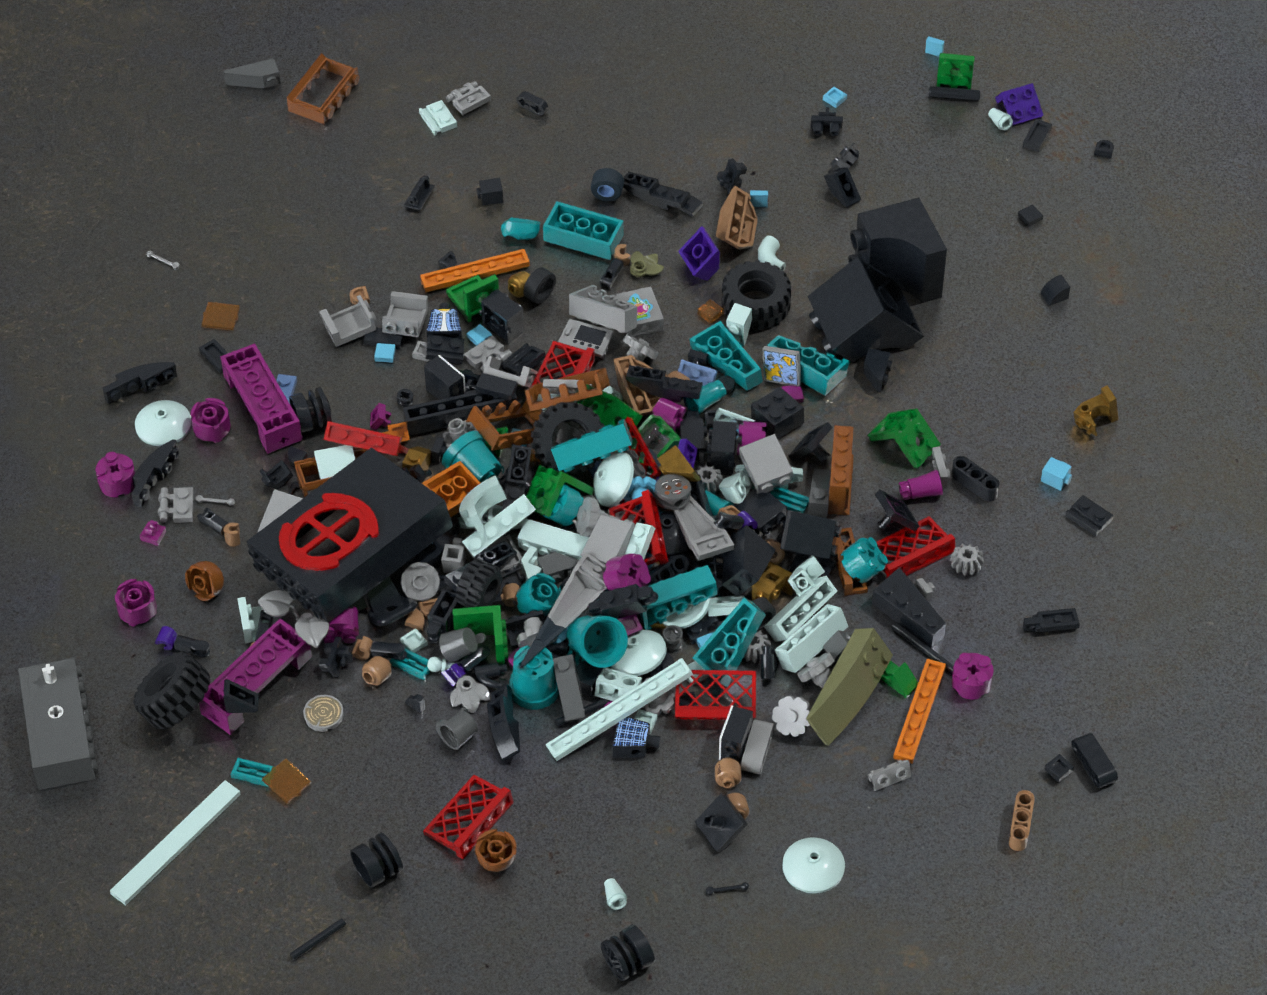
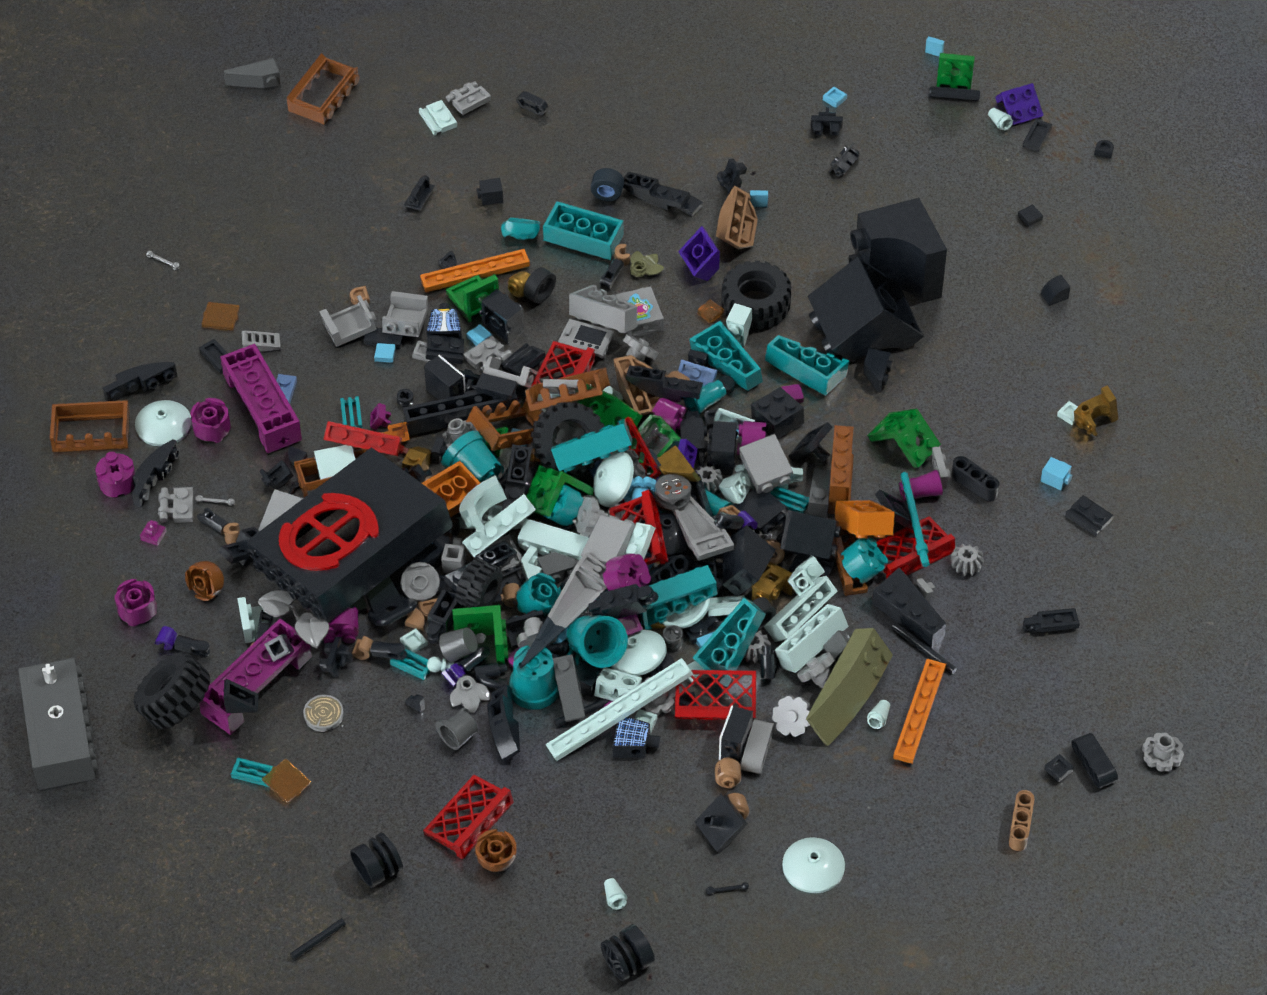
light aqua tile [110,780,241,906] -> none
black wheel [289,387,332,434] -> none
medium nougat head [362,656,392,686] -> none
light aqua cylinder [758,236,786,271] -> none
tile [762,346,801,386] -> none
black slope [824,167,861,207] -> none
light grey hinge [867,760,911,791] -> none
green slope [880,660,918,698] -> none
magenta brick [952,653,994,700] -> none
none -> dark orange window [50,400,130,452]
none -> black brick [219,527,259,566]
none -> light grey slope [242,331,281,352]
none -> black slope [264,634,294,662]
none -> teal tile [340,396,363,429]
none -> orange brick [835,500,895,538]
none -> light aqua cone [867,700,890,729]
none -> teal bar [900,472,930,567]
none -> light aqua tile [1057,401,1078,425]
none -> light grey plant [1142,733,1184,771]

